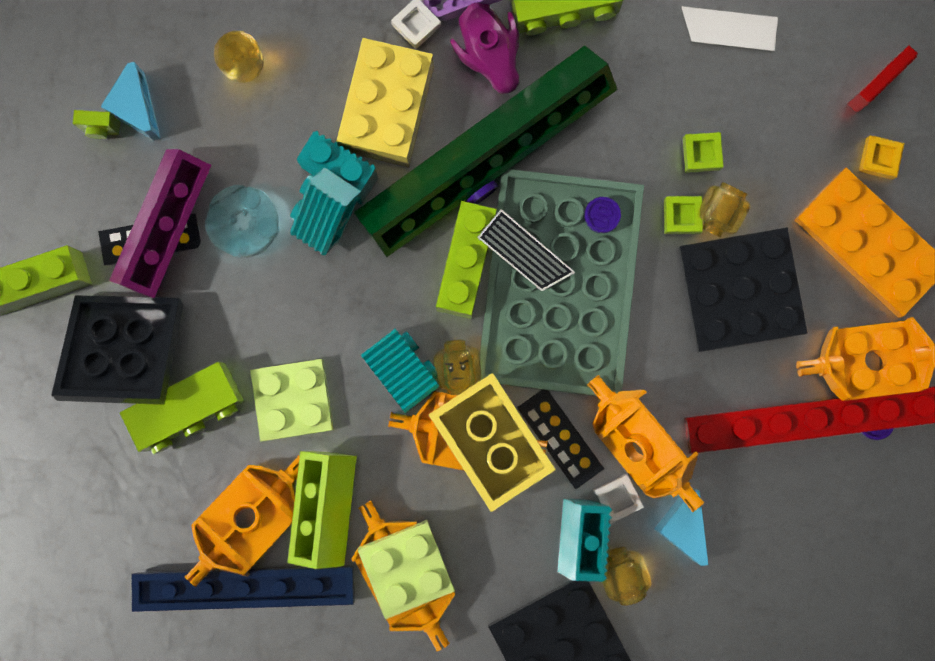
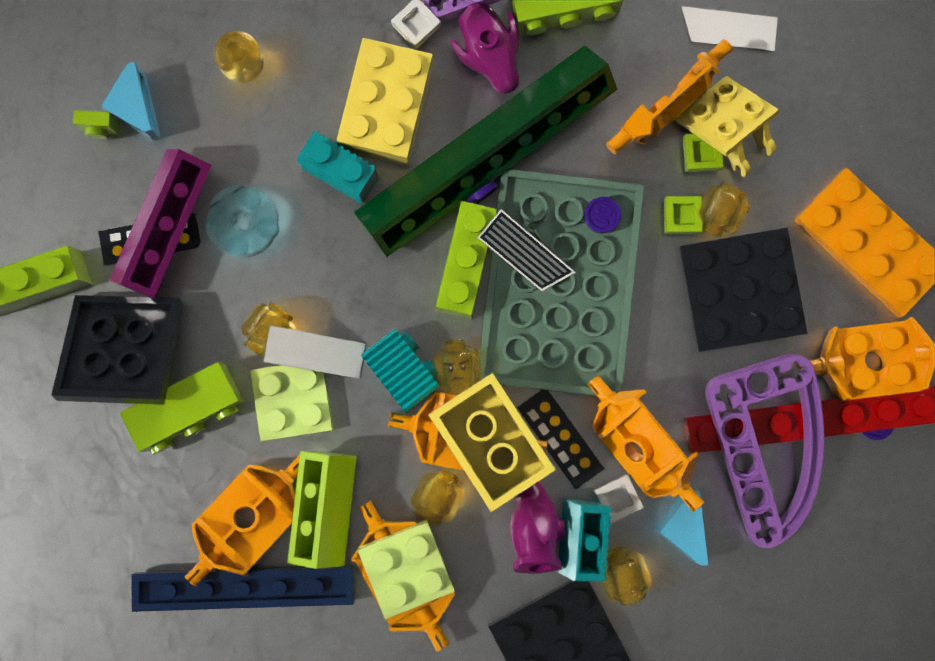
teal brick [290,167,361,255] -> none
red tile [847,45,918,112] -> none
yellow tile [858,135,905,180] -> none
none -> clear yellow head [241,301,295,357]
none -> white sticker [263,325,365,379]
none -> clear yellow head [410,469,465,527]
none -> magenta animal [510,481,565,574]
none -> light orange plate [606,39,733,155]
none -> light yellow plate [675,76,779,177]
none -> medium lavender beam [705,353,824,549]

